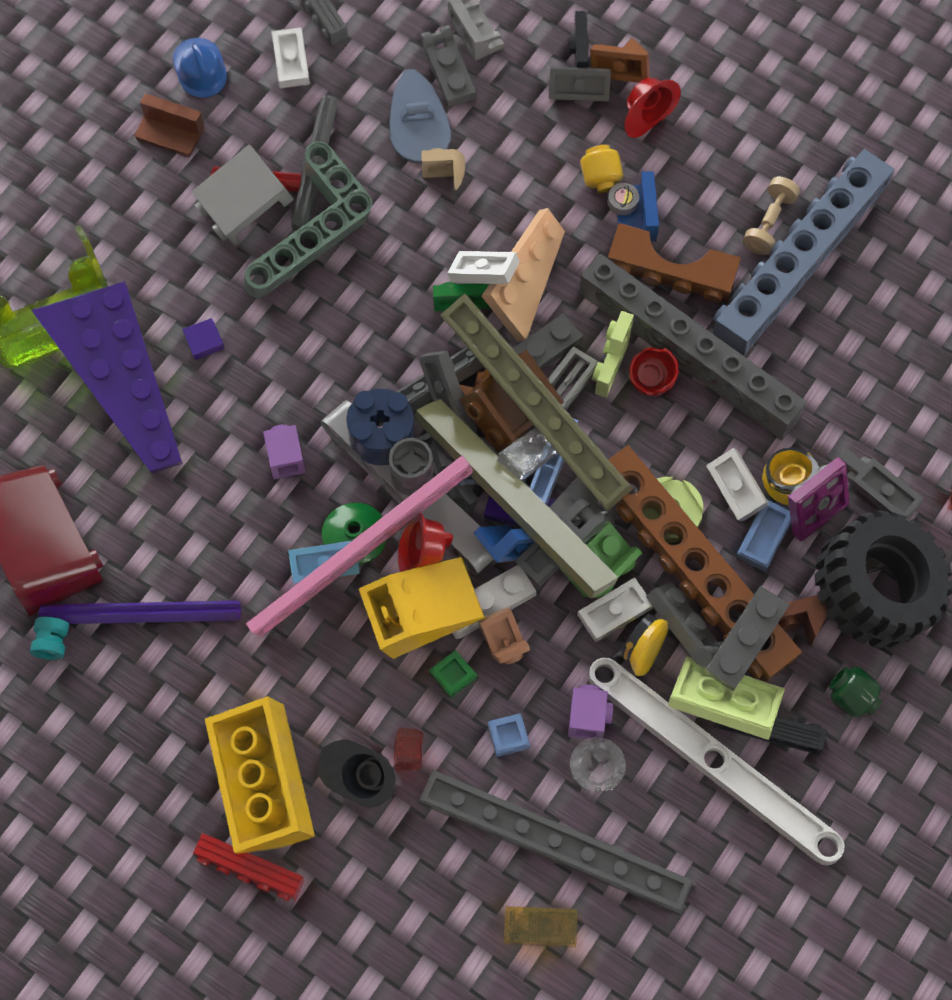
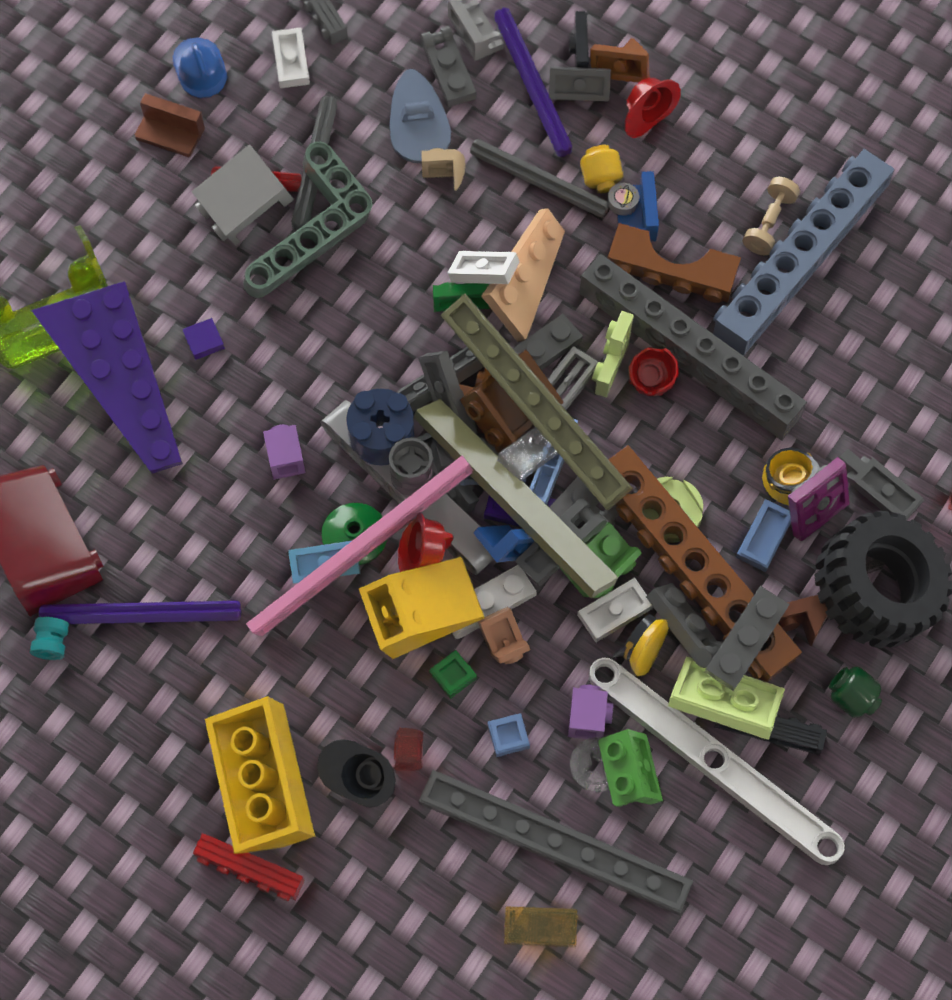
white plate [706,448,769,522] -> none
none -> dark grey axle [470,139,609,217]
none -> dark purple axle [494,7,573,157]
none -> bright green bracket [598,729,663,807]

